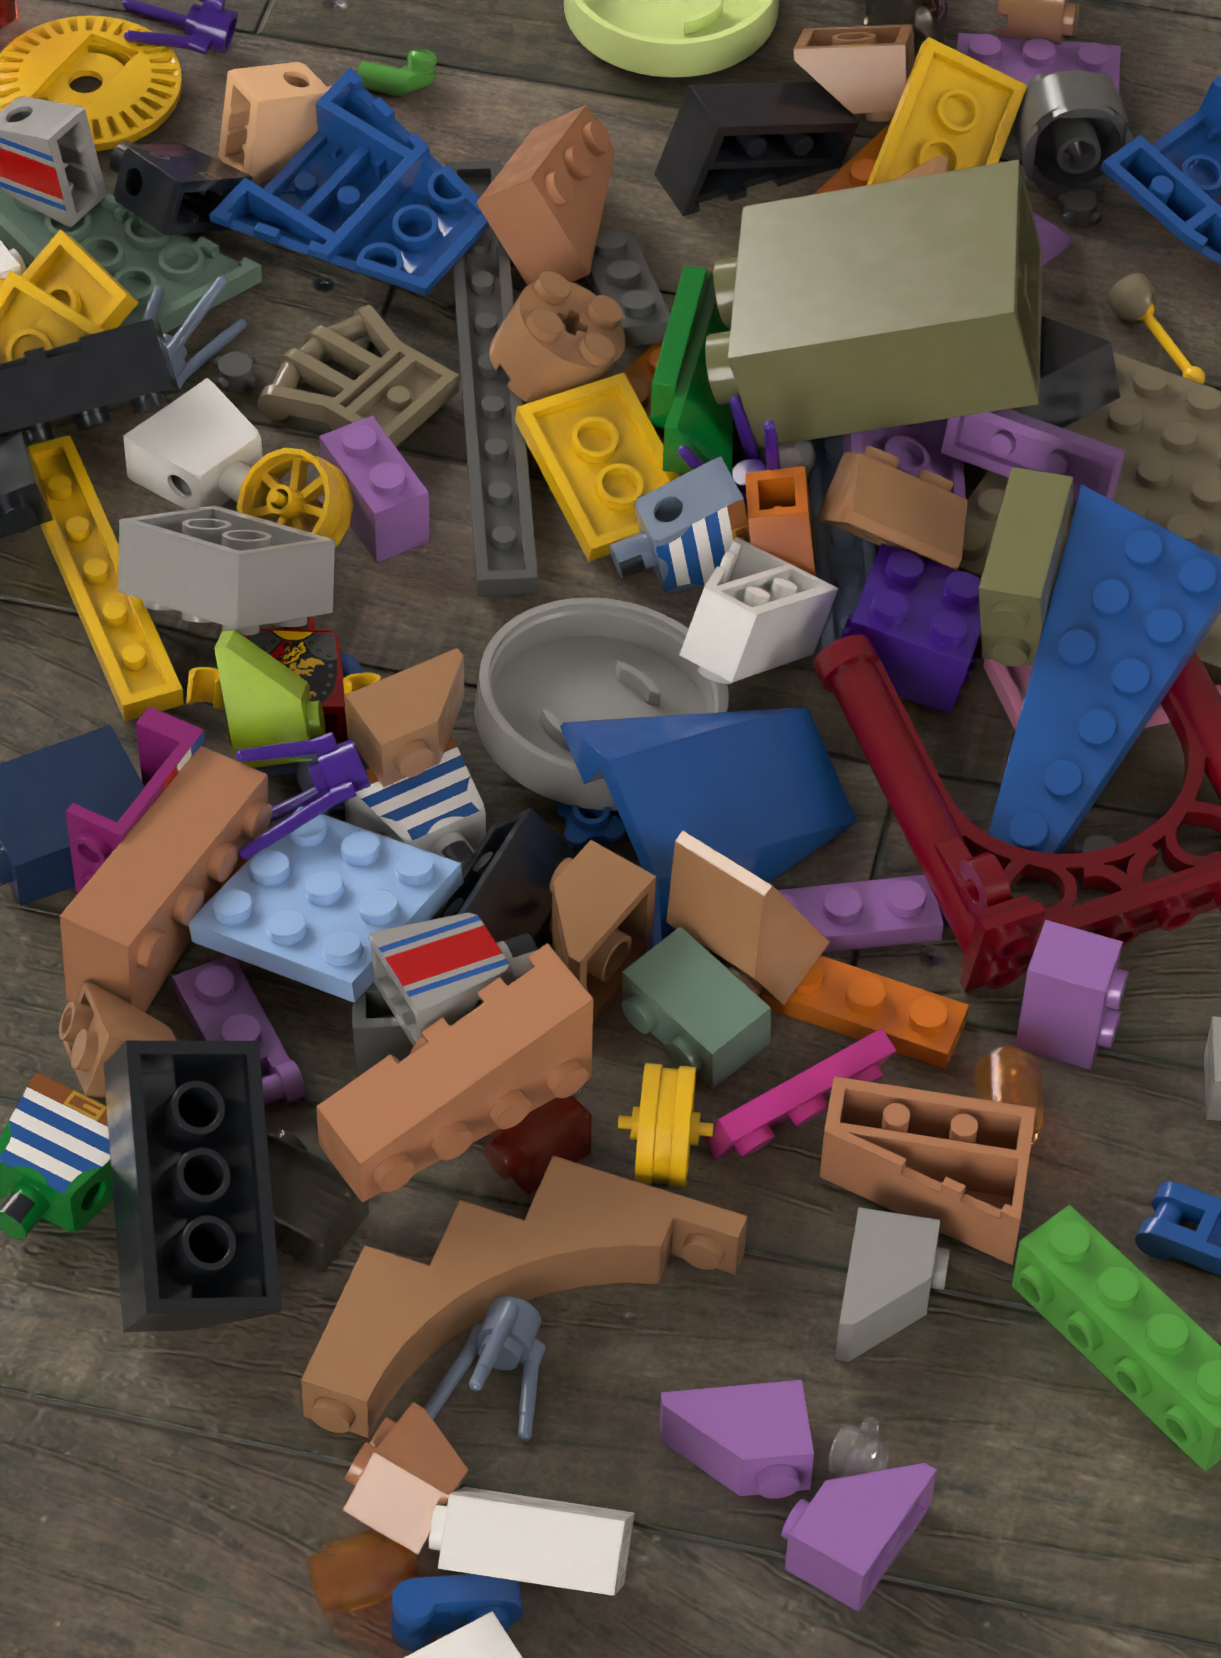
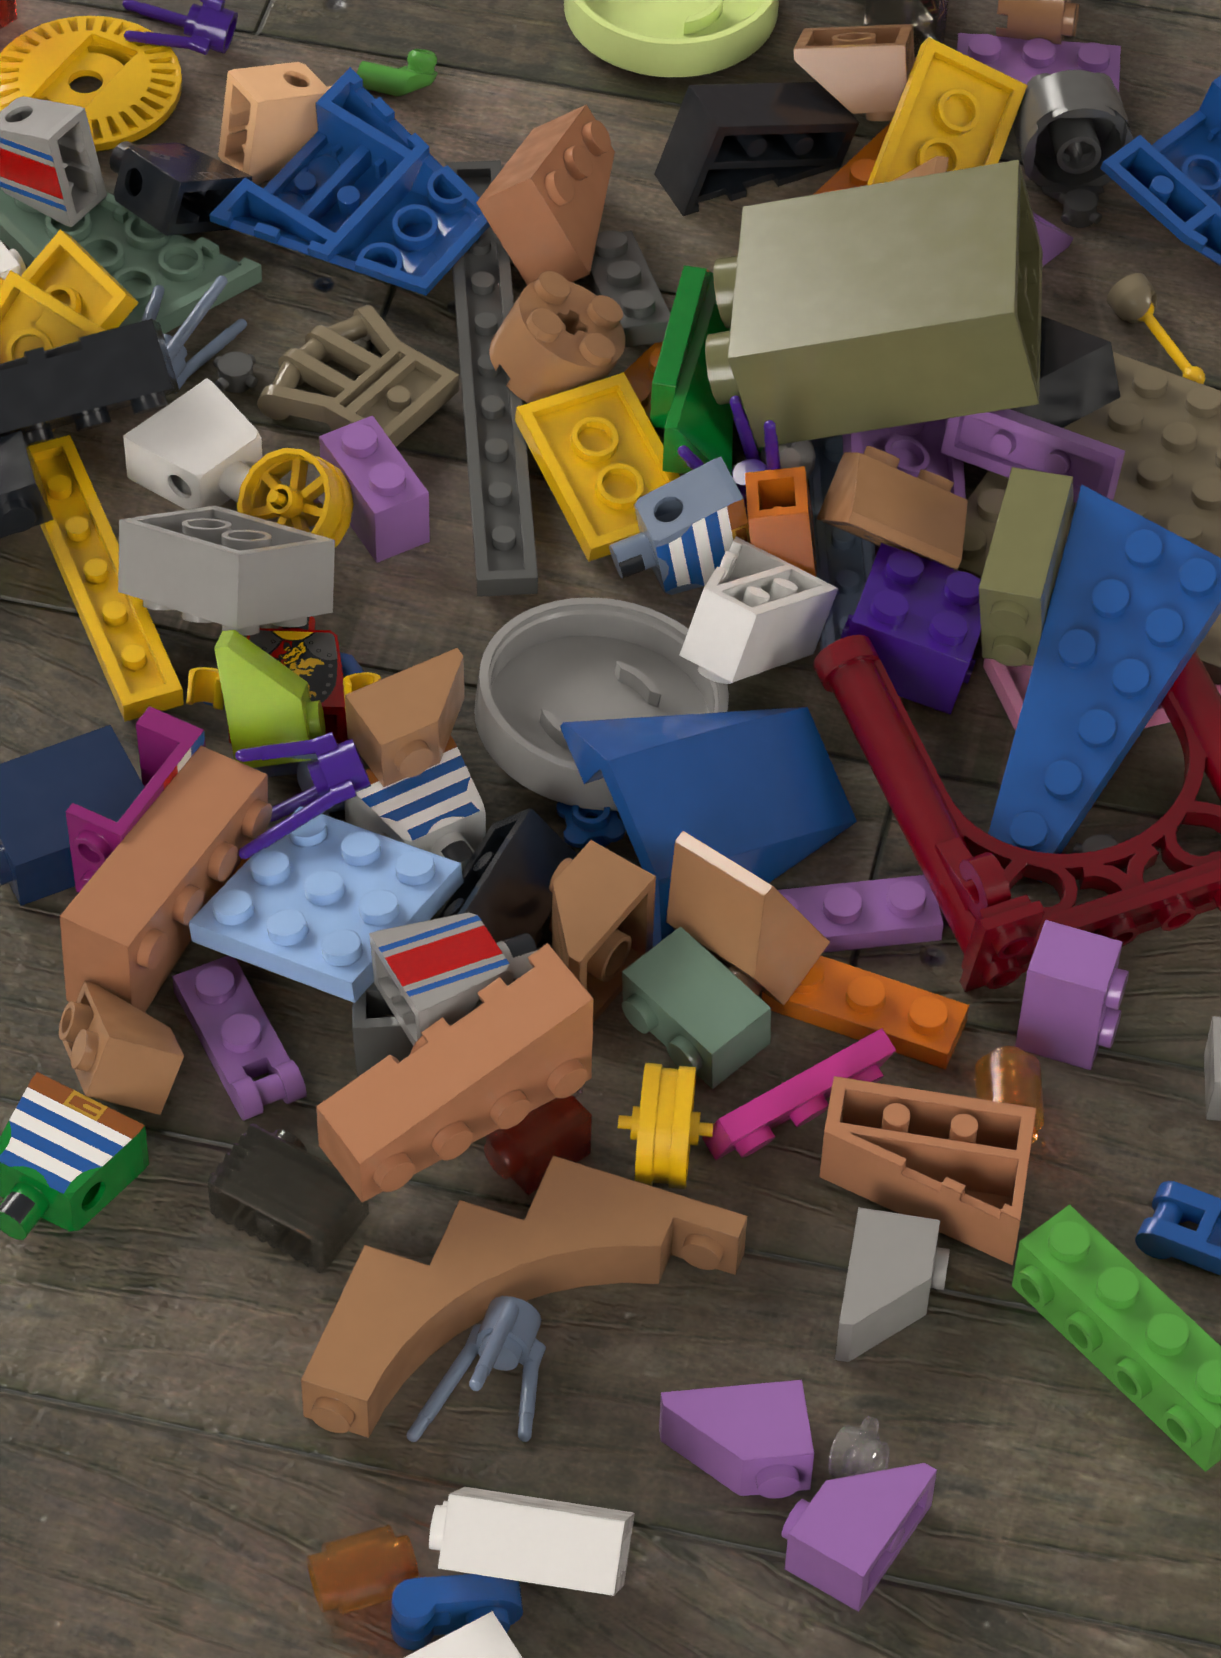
black slope [104,1040,282,1332] -> none
nougat slope [342,1402,468,1554] -> none

